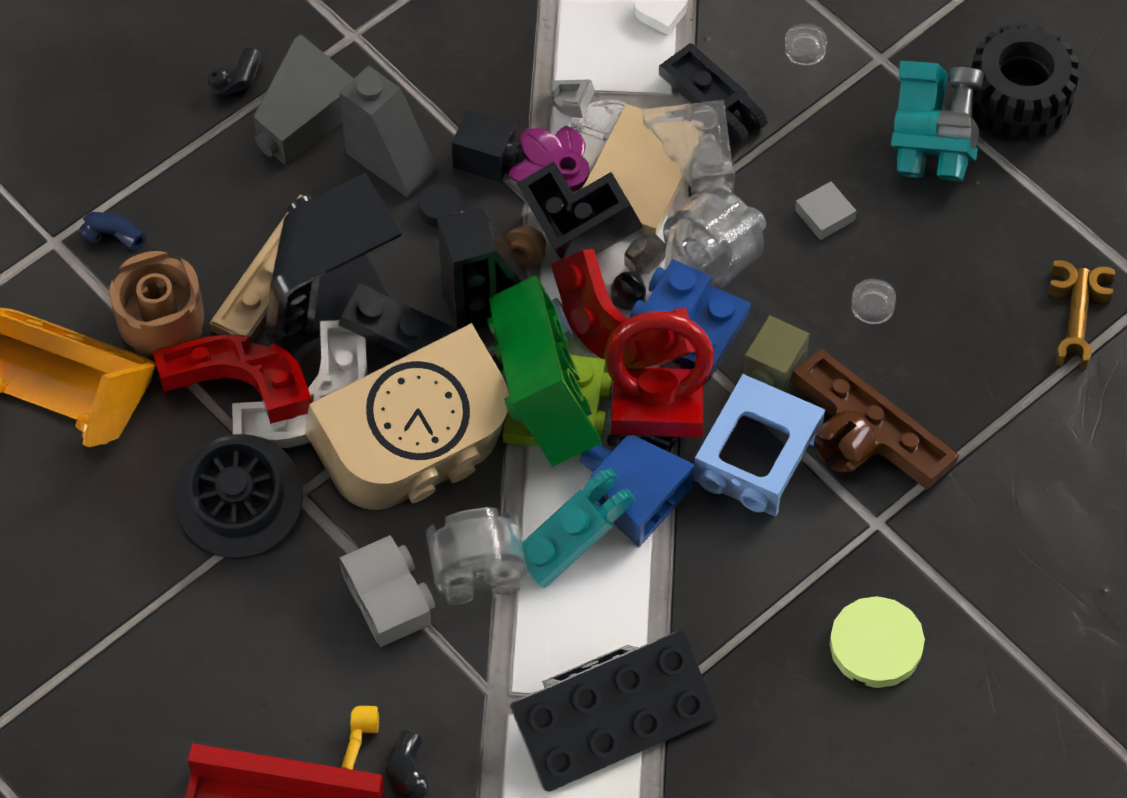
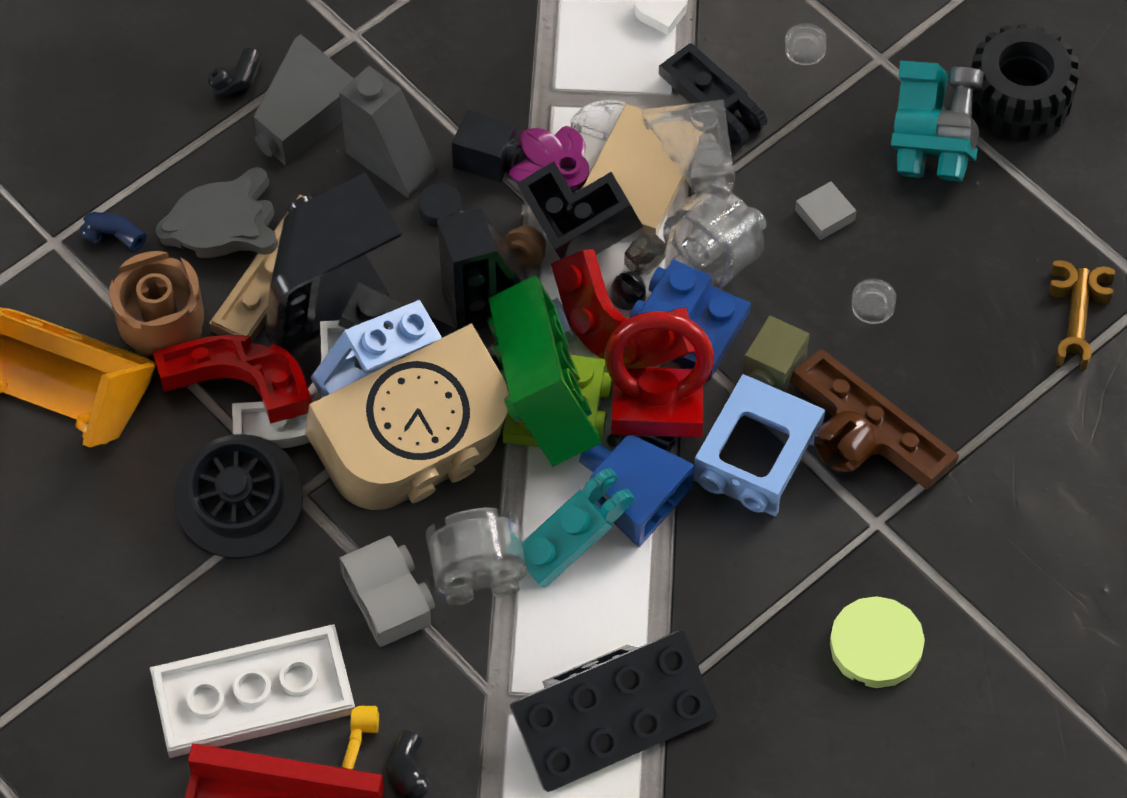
light grey tile [550,79,595,118] -> none
none -> white tile [150,624,355,758]
none -> dark grey tile [156,167,278,258]
none -> light blue window [311,300,442,398]

